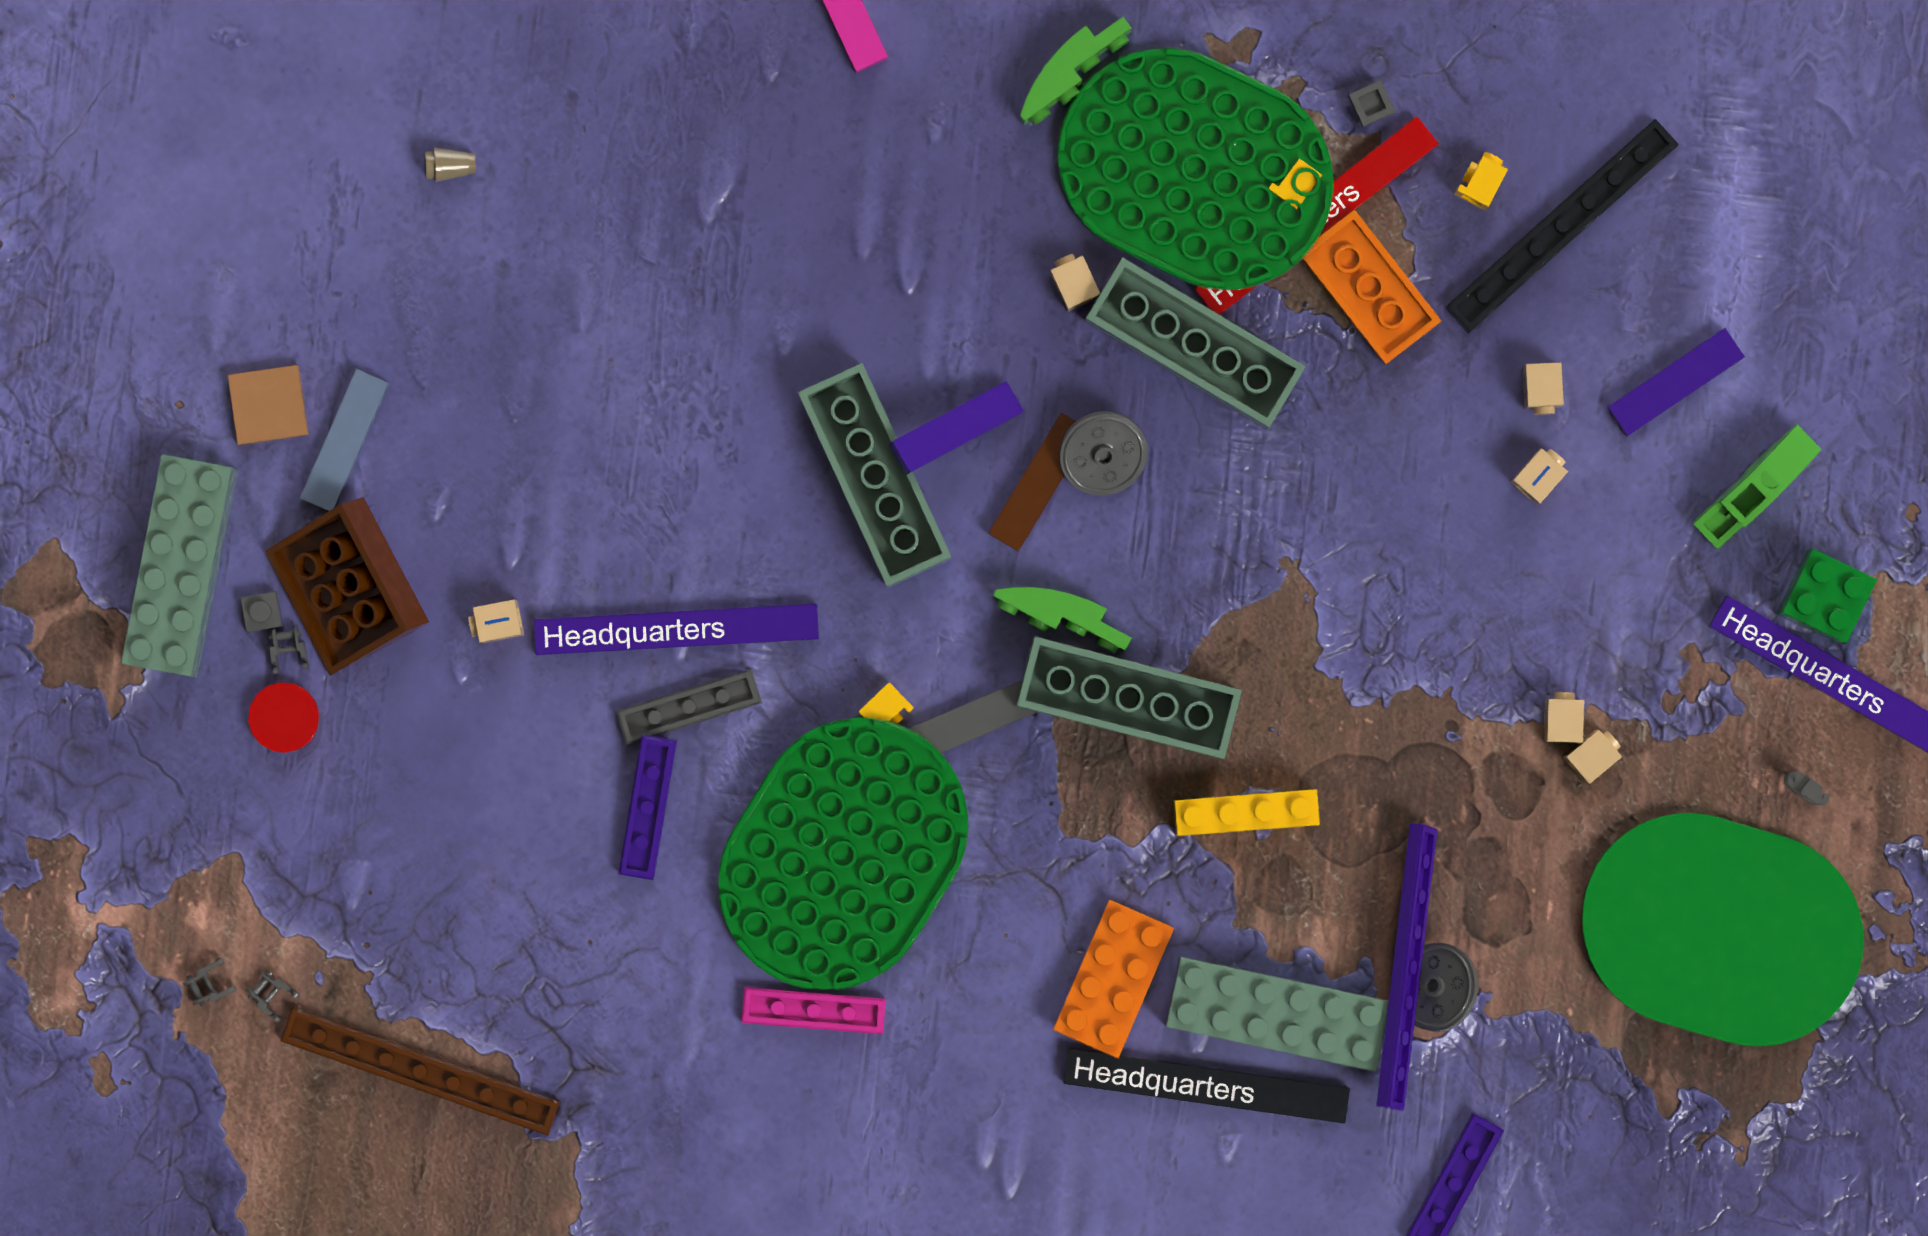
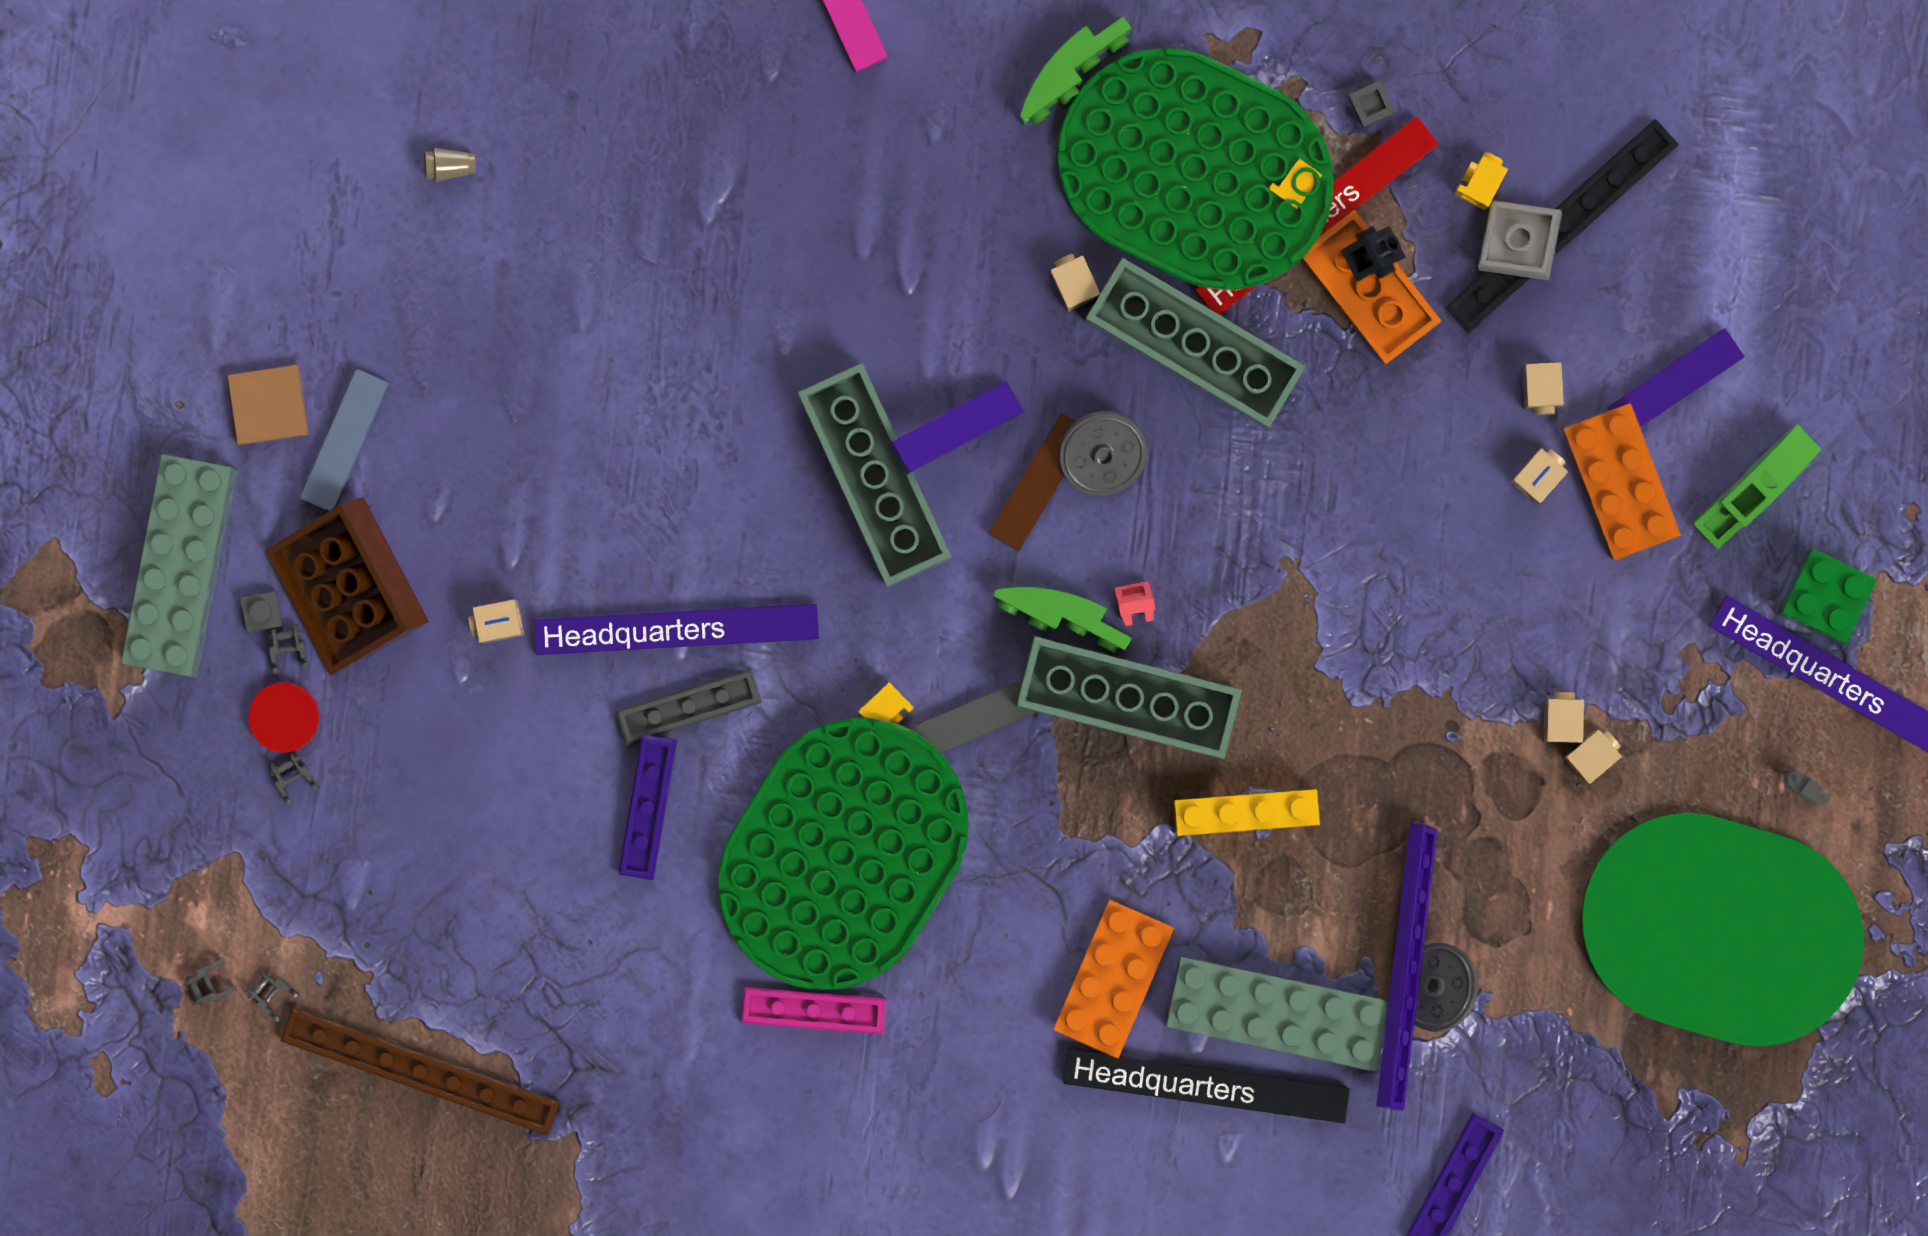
none -> dark grey piece [270,752,319,807]
none -> coral tile [1114,581,1156,626]
none -> black brick [1341,226,1406,282]
none -> light grey tile [1478,200,1562,281]
none -> orange plate [1564,403,1681,561]

